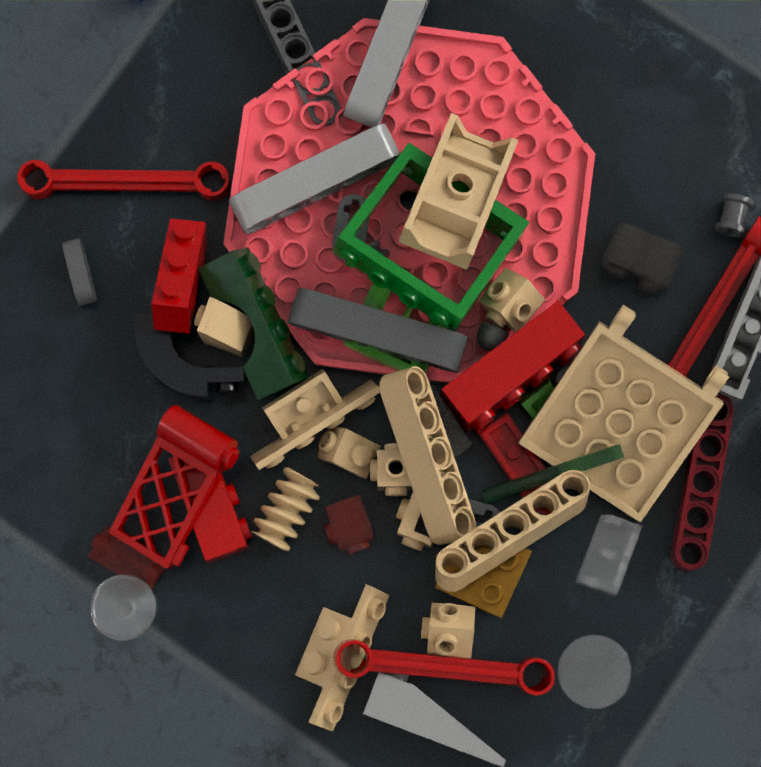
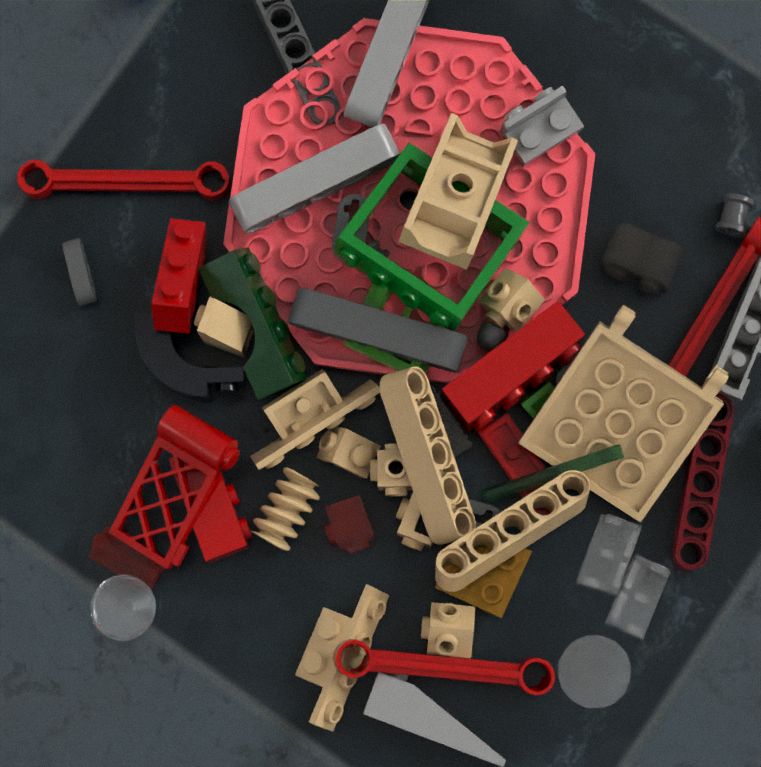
none -> light grey bracket [500,86,584,167]
none -> clear hinge [605,554,671,640]

